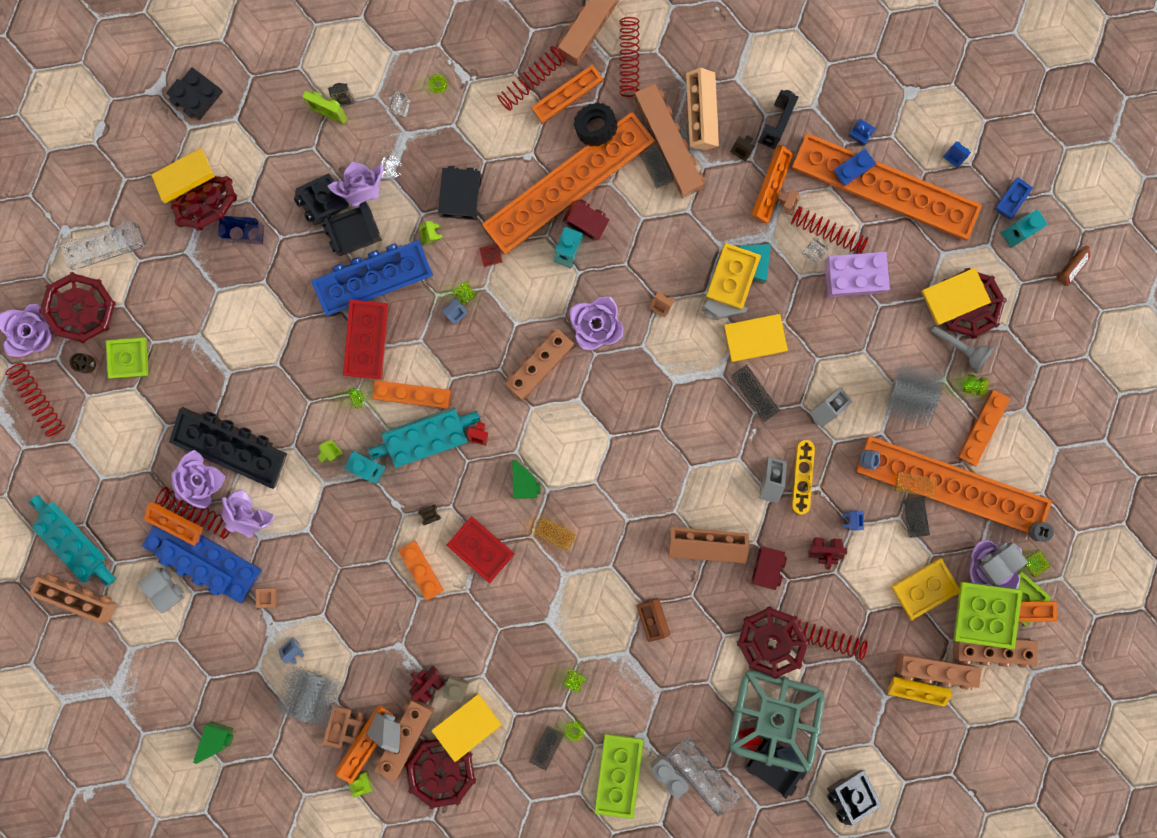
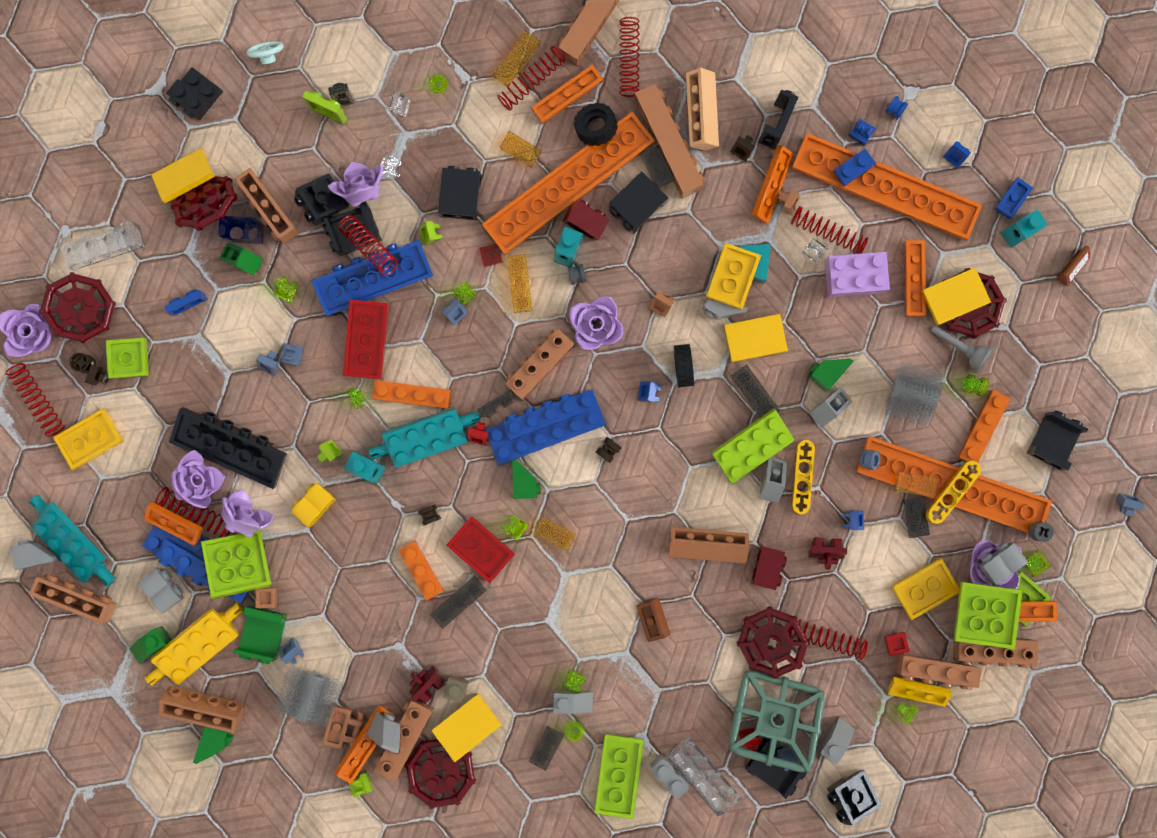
none -> light grey slope [11,540,61,570]
none -> yellow tile [53,408,123,470]
none -> dark brown tile [85,364,109,386]
none -> green slope [129,626,172,664]
none -> yellow plate [145,602,244,686]
none -> nougat brick [158,686,245,734]
none -> blue plate [164,289,208,316]
none -> lime plate [201,530,271,599]
none -> green slope [219,242,262,275]
none -> nougat brick [234,168,299,244]
none -> green panel [234,606,287,664]
none -> light aqua piece [246,41,284,64]
none -> sand blue tile [256,350,278,376]
none -> clear neon green tile [274,277,297,303]
none -> sand blue tile [280,343,304,366]
none -> yellow brick [291,483,336,528]
none -> red piece [339,215,398,275]
none -> clear smoke plate [430,575,487,629]
none -> clear smoke plate [478,390,515,418]
none -> blue plate [485,389,606,466]
none -> clear yellow plate [492,30,541,87]
none -> clear yellow plate [499,131,541,168]
none -> clear neon green tile [502,515,529,540]
none -> clear yellow plate [507,254,533,313]
none -> light grey slope [553,690,593,714]
none -> dark grey wheel [568,264,586,285]
none -> dark brown wheel [596,437,621,463]
none -> black panel [609,171,668,233]
none -> blue tile [638,382,661,402]
none -> black tyre [674,344,694,388]
none -> lime plate [711,408,795,484]
none -> green slope [808,359,854,392]
none -> light grey slope [816,717,855,765]
none -> red plate [884,632,910,656]
none -> blue wheel [885,96,908,120]
none -> clear neon green tile [897,703,919,725]
none -> orange plate [904,240,926,317]
none -> yellow beam [926,461,981,524]
none -> black panel [1027,410,1088,471]
none -> sand blue tile [1116,493,1145,517]

